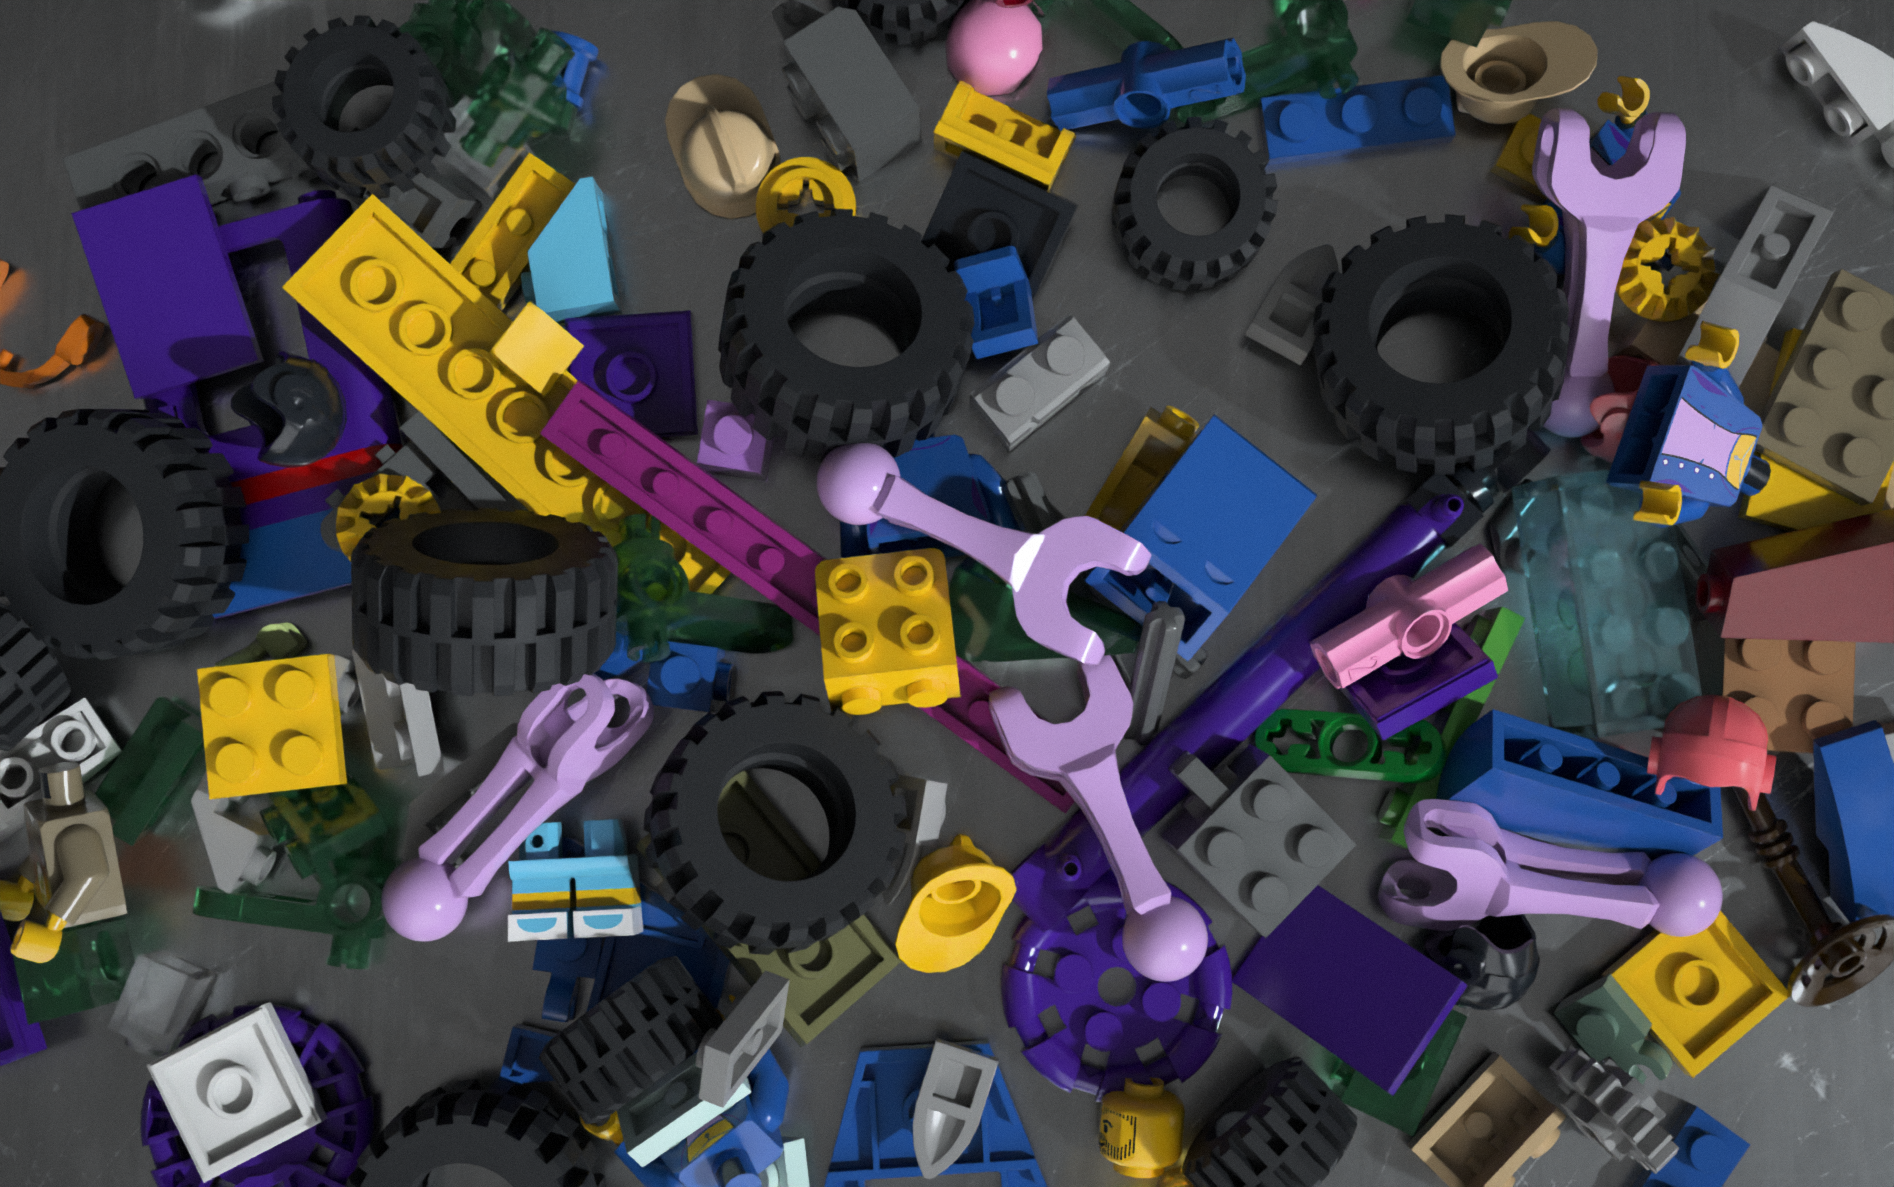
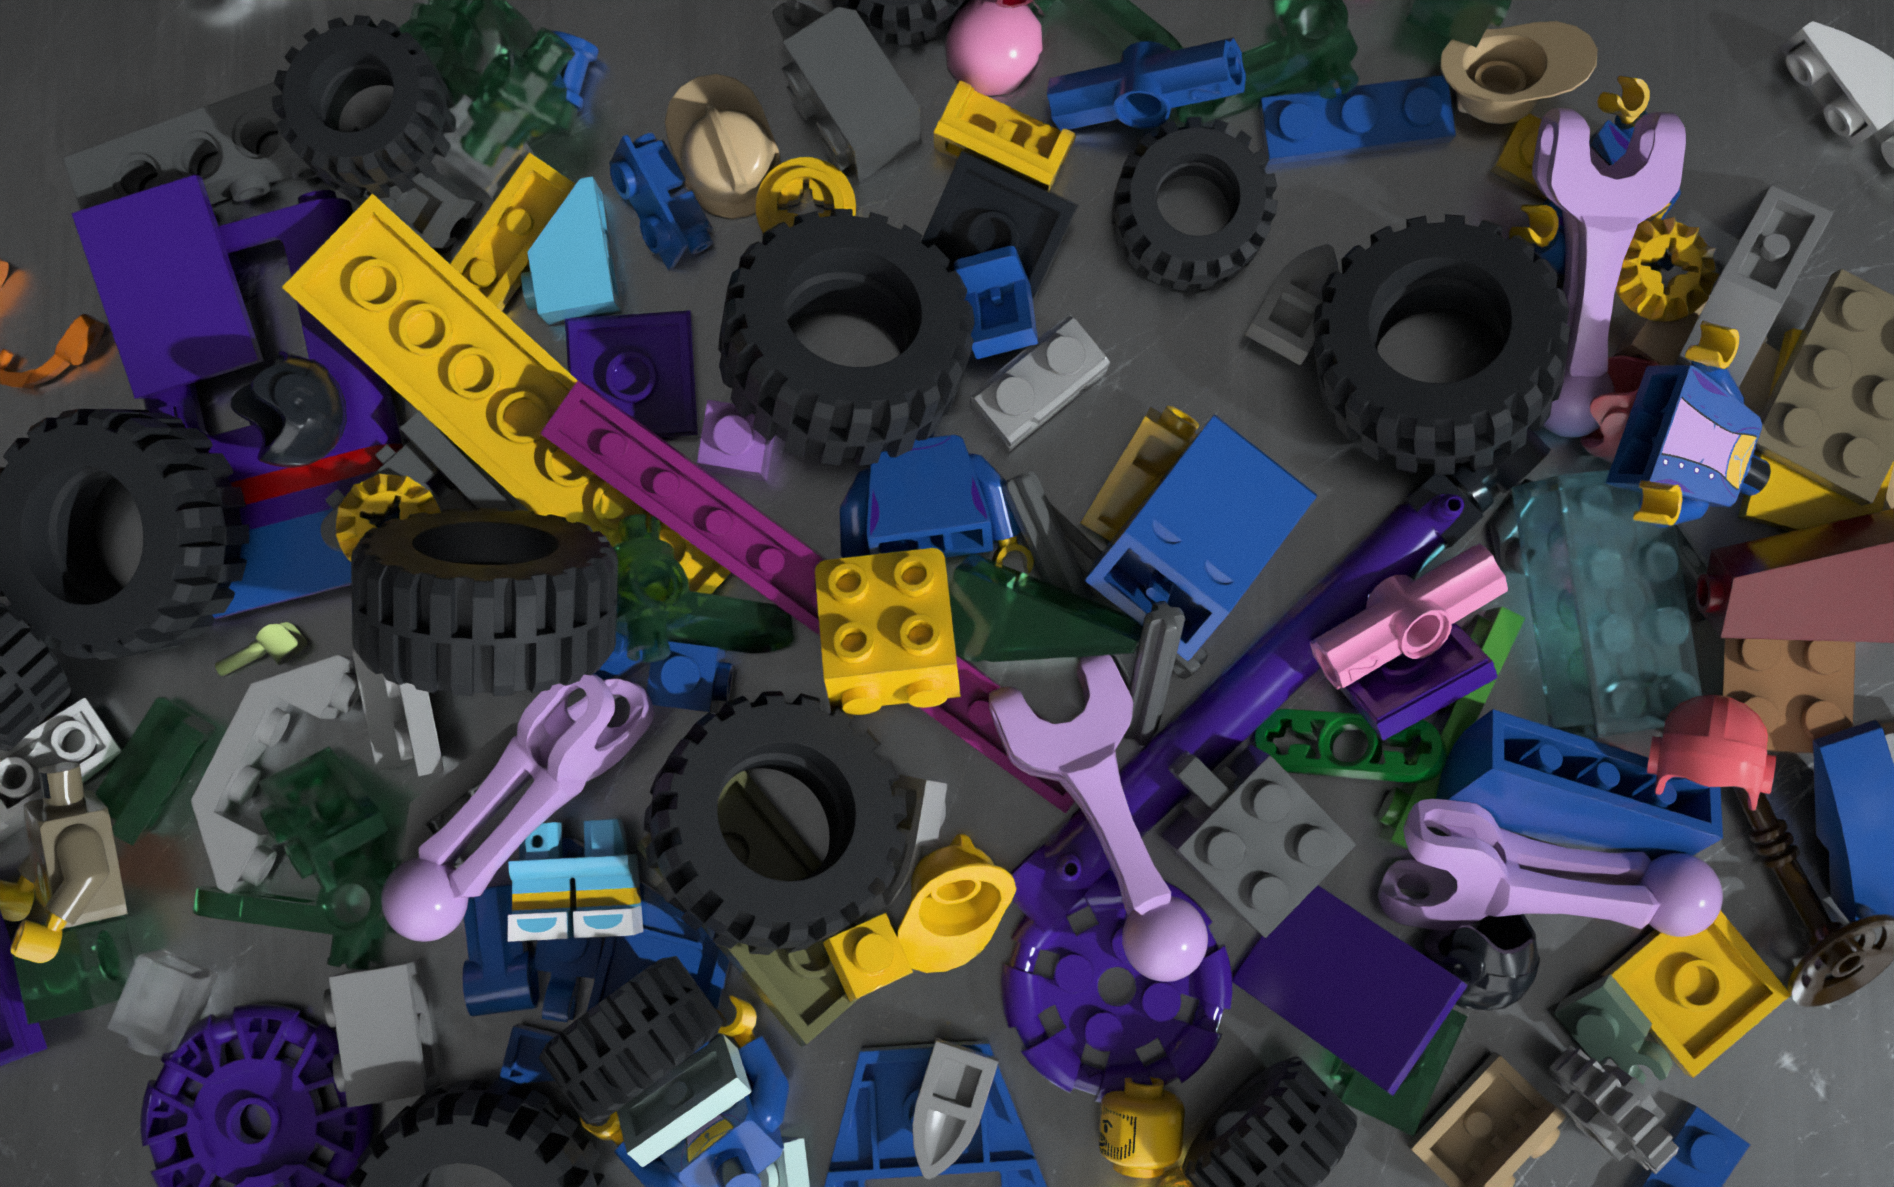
white tile [147,1002,328,1183] -> none
yellow plate [197,654,347,799] -> none
yellow slope [490,301,584,398] -> none
light grey plate [696,970,790,1108] -> none
lavender piece [817,443,1152,666] -> none
none -> light grey brick [323,958,440,1108]
none -> blue piece [462,884,540,1017]
none -> blue hinge [609,133,713,271]
none -> yellow plate [823,913,913,1002]

